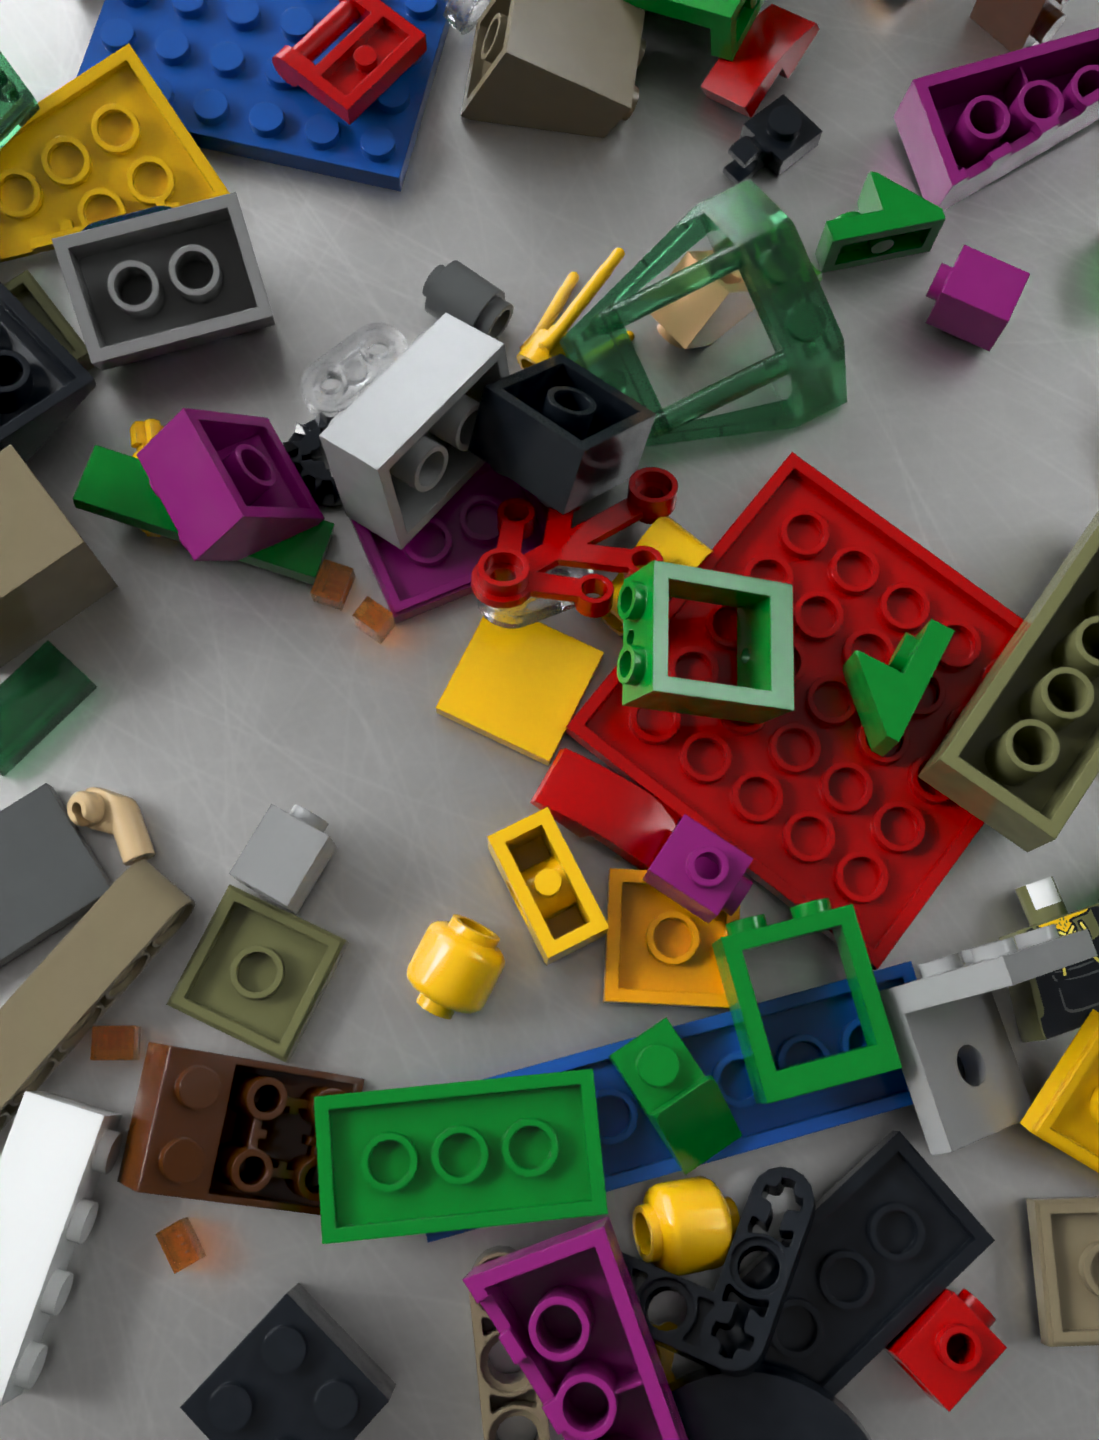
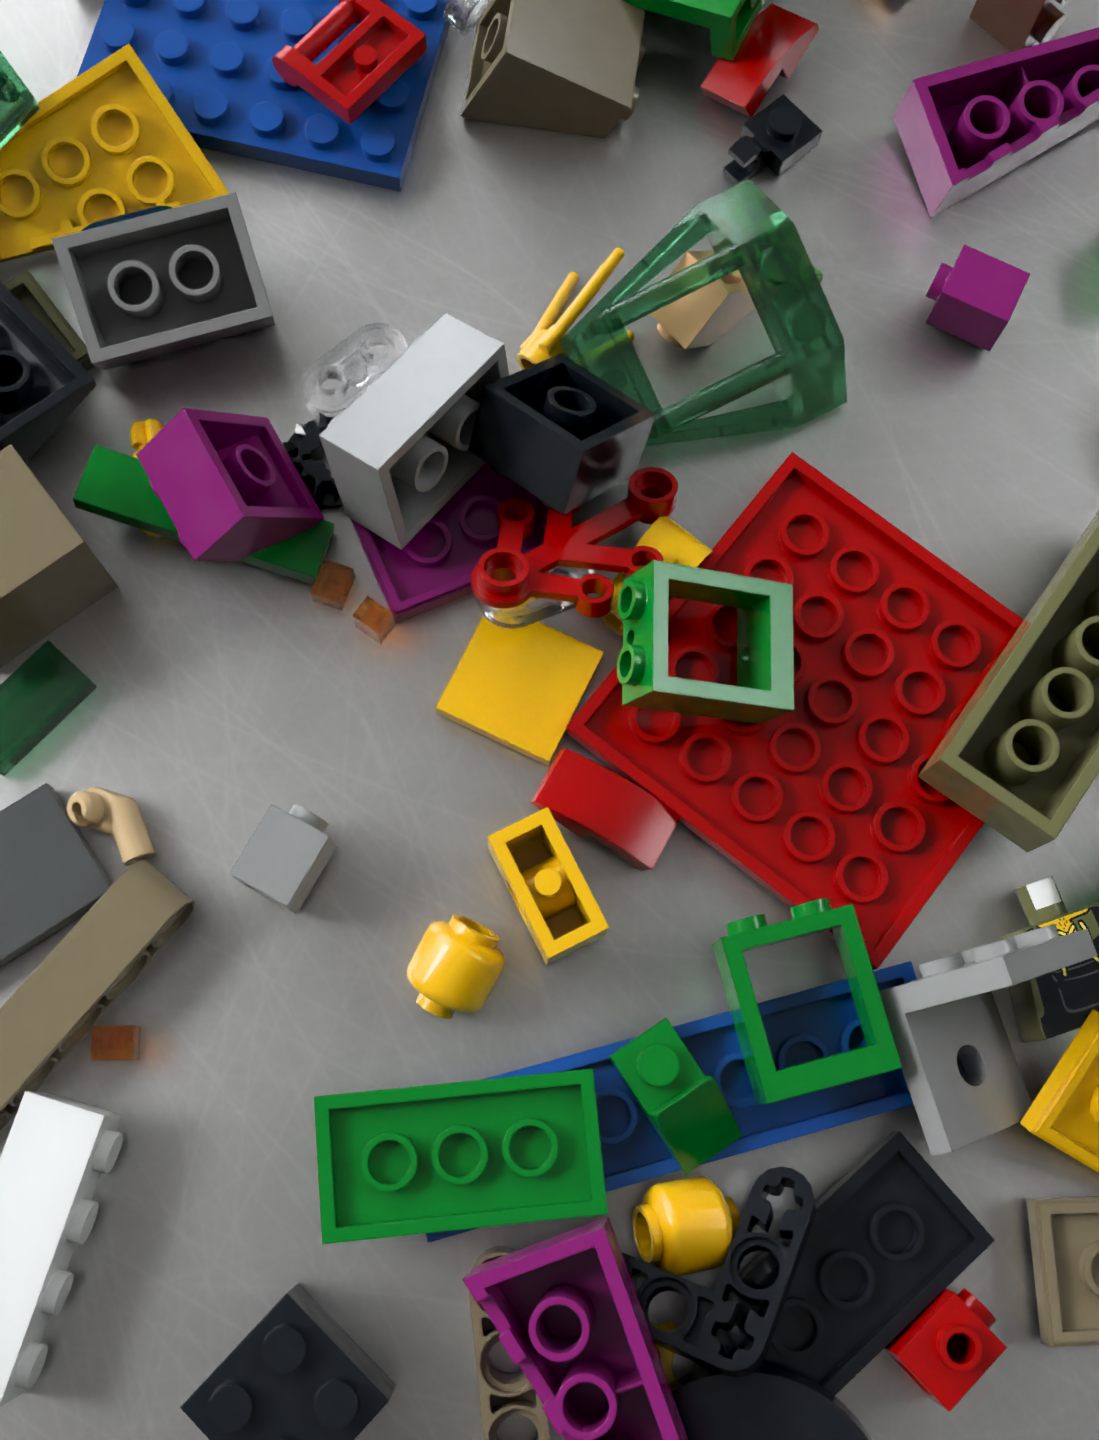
reddish brown slope [117,1042,365,1215] -> none
clear orange piece [155,1217,207,1274] -> none
olive tile [166,884,349,1063] -> none
dark grey brick [422,260,514,339] -> none
light orange plate [603,868,740,1010] -> none
magenta brick [642,814,753,924] -> none
green slope [815,171,946,273] -> none
green slope [843,619,955,757] -> none

